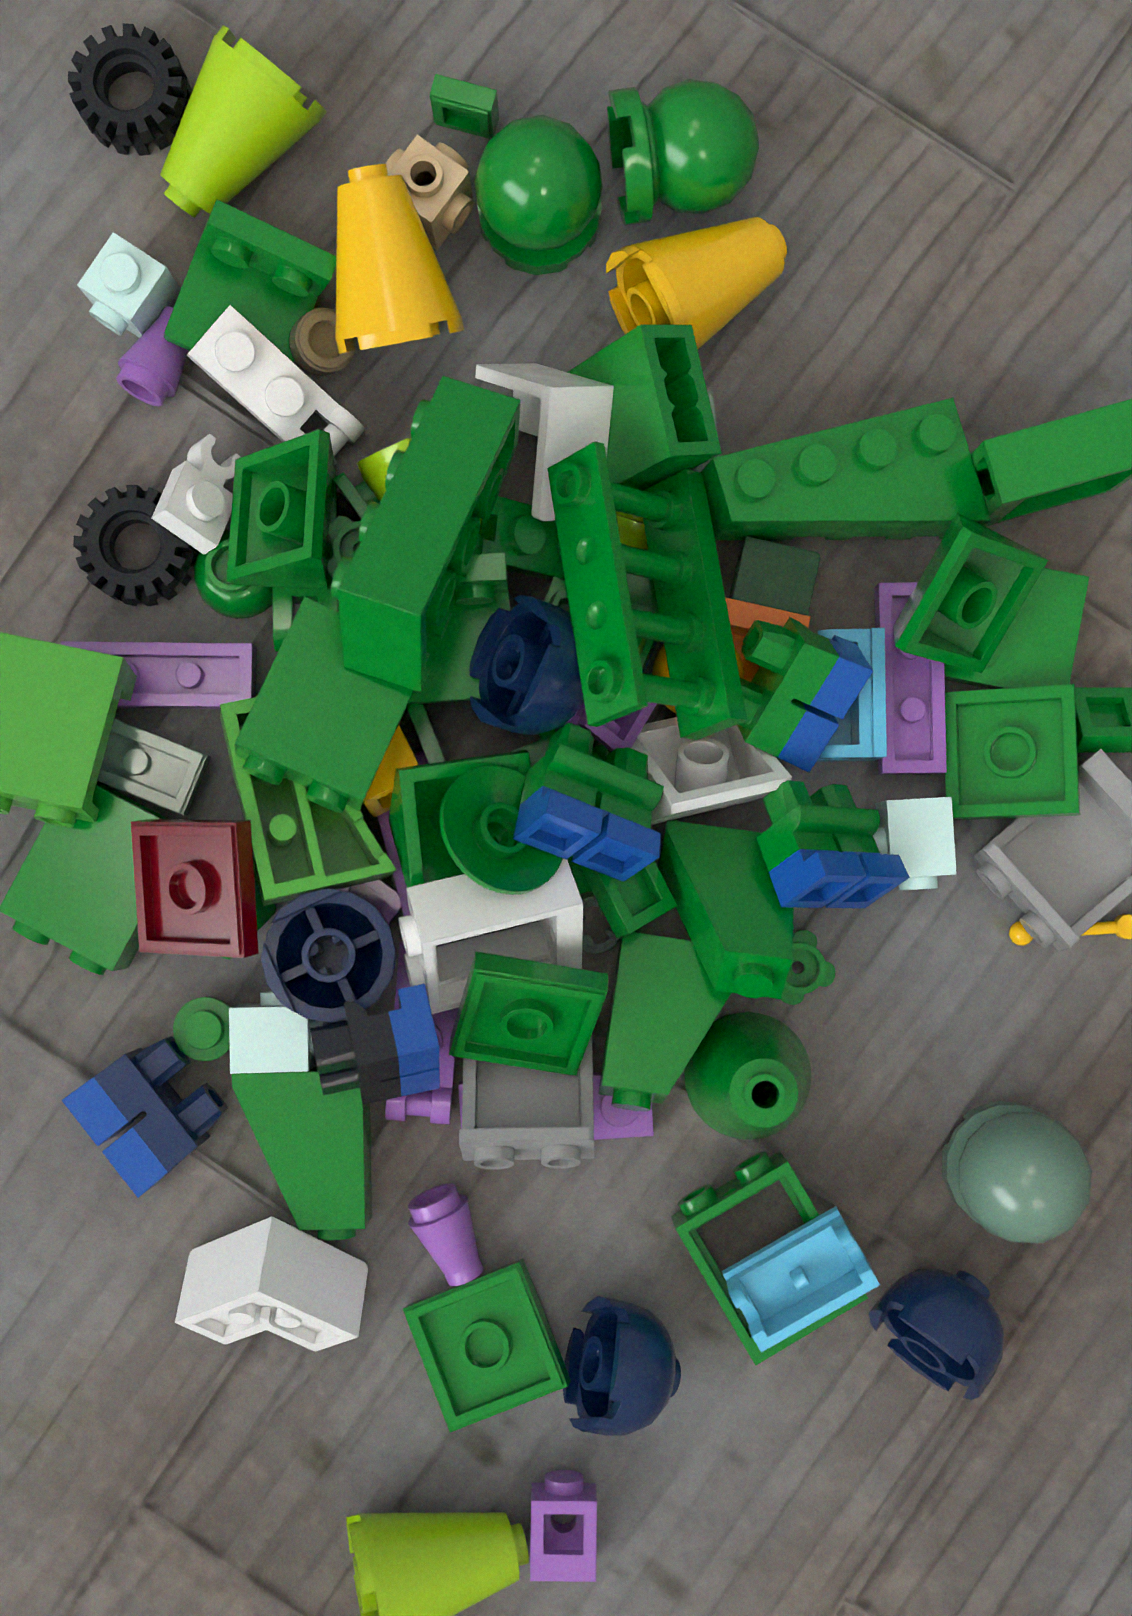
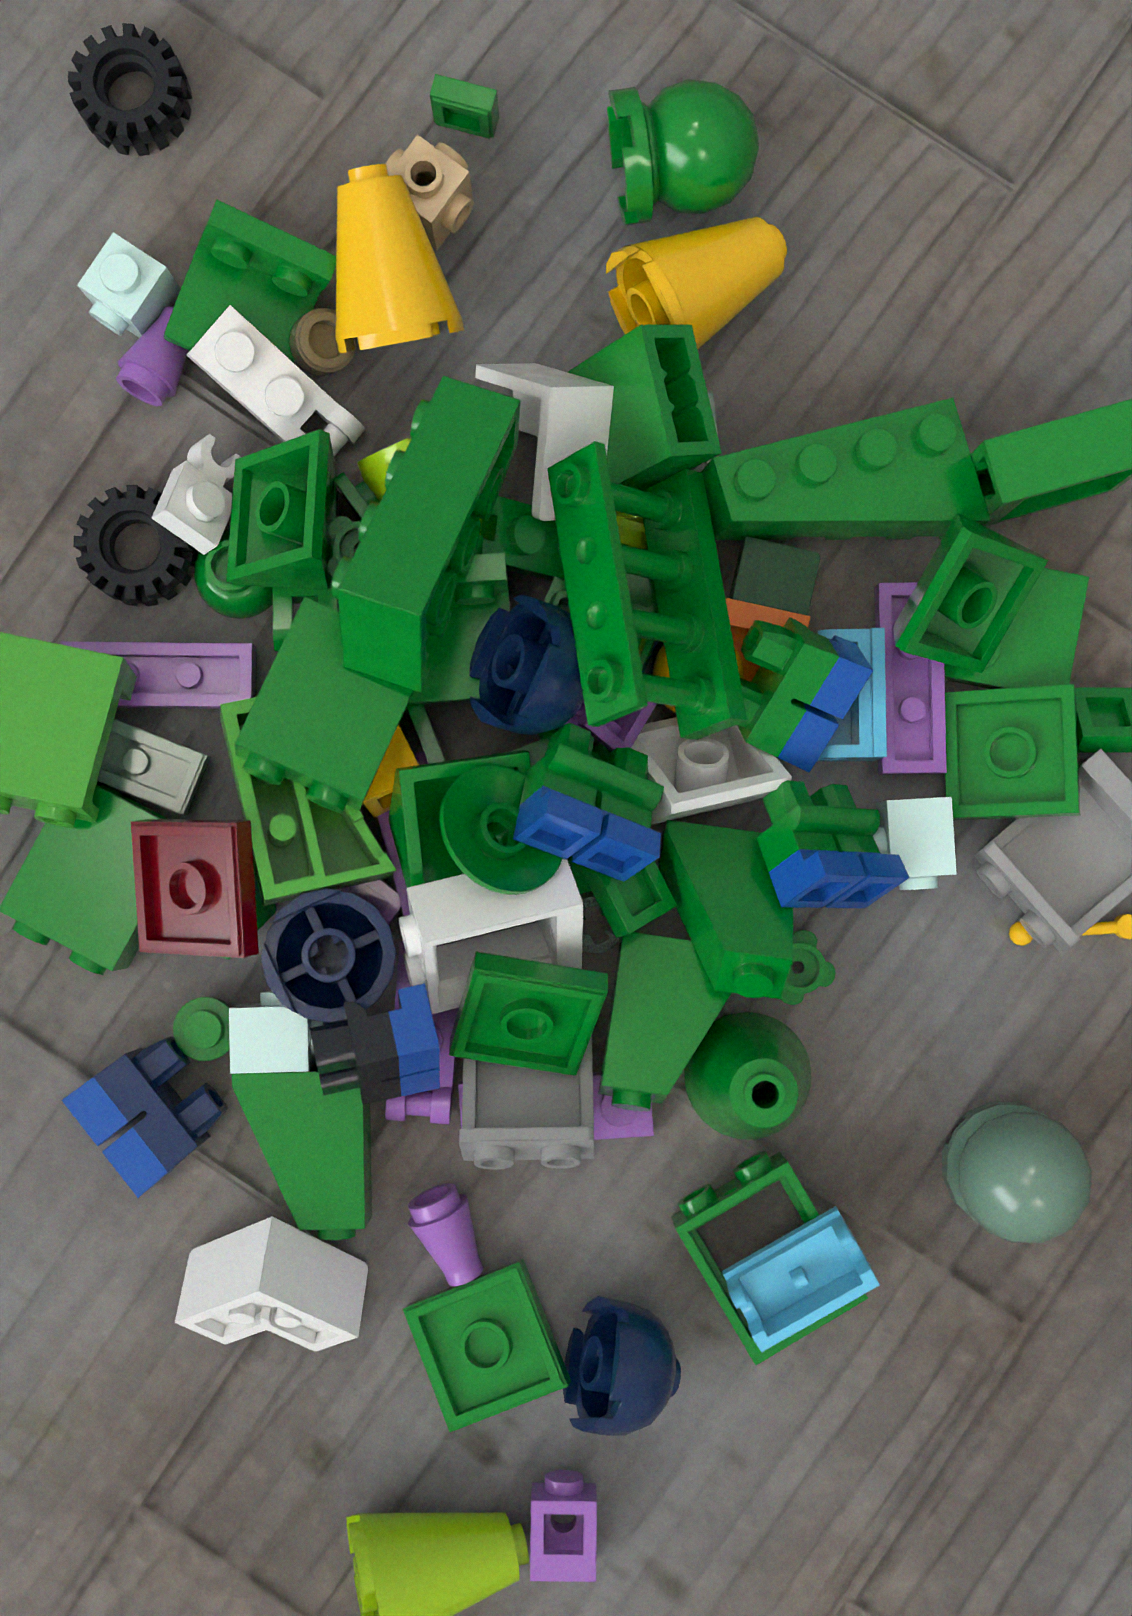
lime cone [160,25,327,218] -> none
green tile [474,115,603,275] -> none
dark blue cylinder [869,1269,1004,1400] -> none

